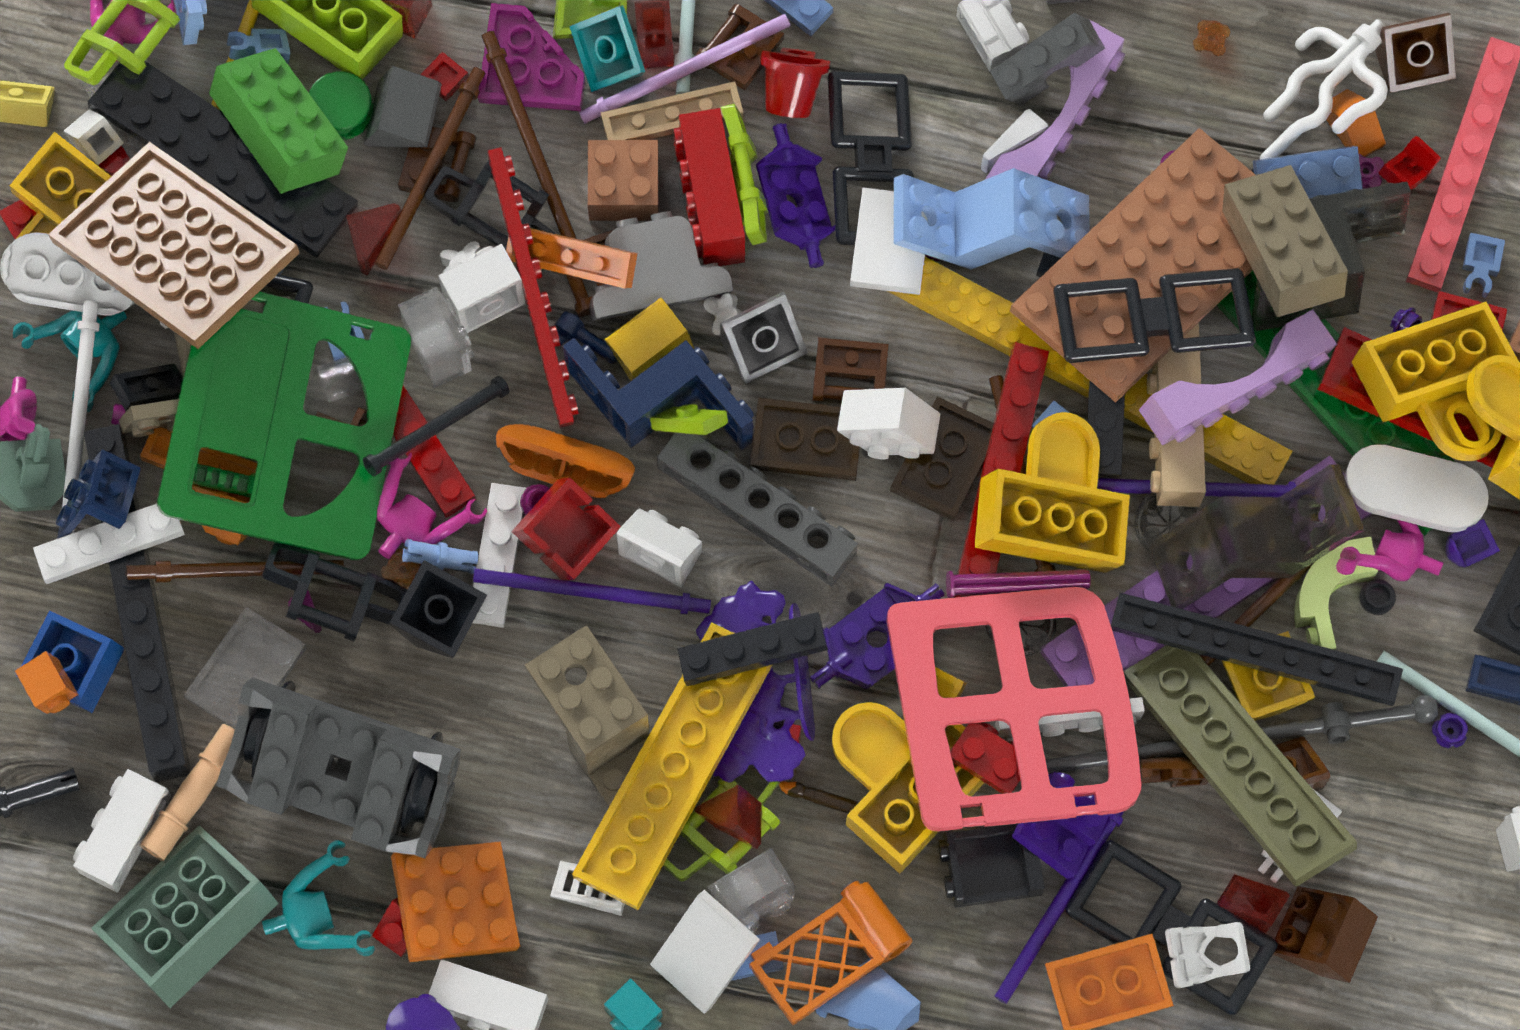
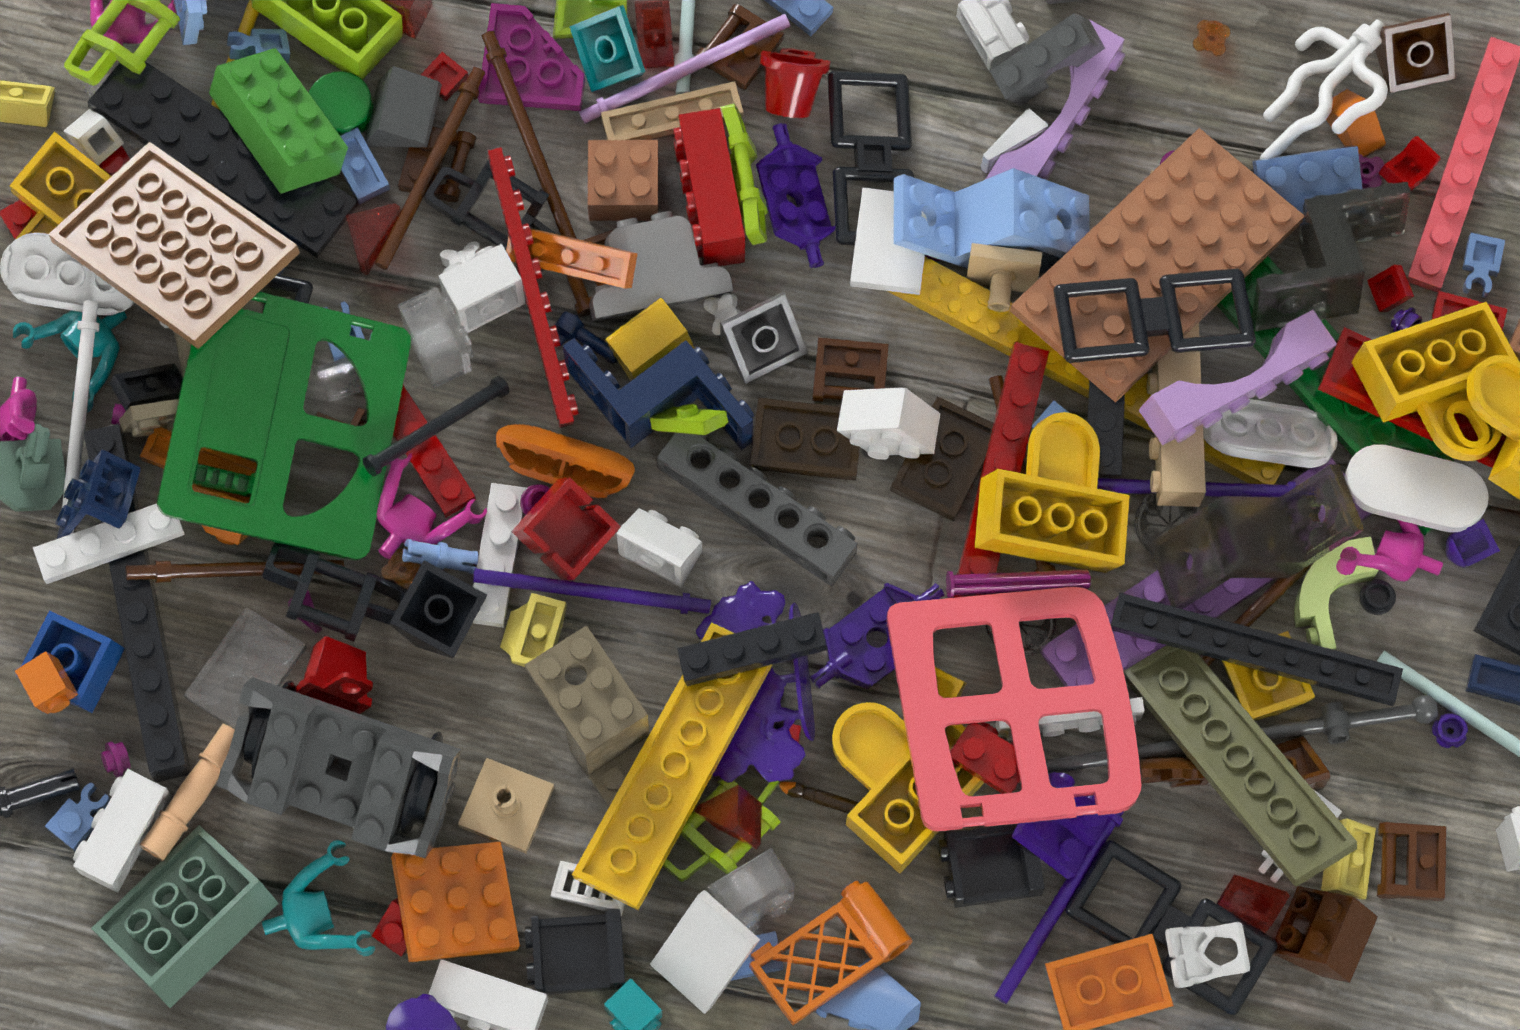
dark tan brick [1222,165,1348,317] -> none
none -> medium blue plate [45,783,110,851]
none -> magenta plate [101,741,131,777]
none -> red container [295,636,373,714]
none -> medium blue plate [340,127,390,205]
none -> tan tile [458,758,555,854]
none -> light yellow slope [500,593,567,667]
none -> black panel [525,909,625,995]
none -> tan tile [966,243,1042,312]
none -> white tile [1203,399,1338,468]
none -> light yellow slope [1321,819,1376,900]
none -> red plate [1367,264,1414,312]
none -> reddish brown plate [1377,822,1446,901]

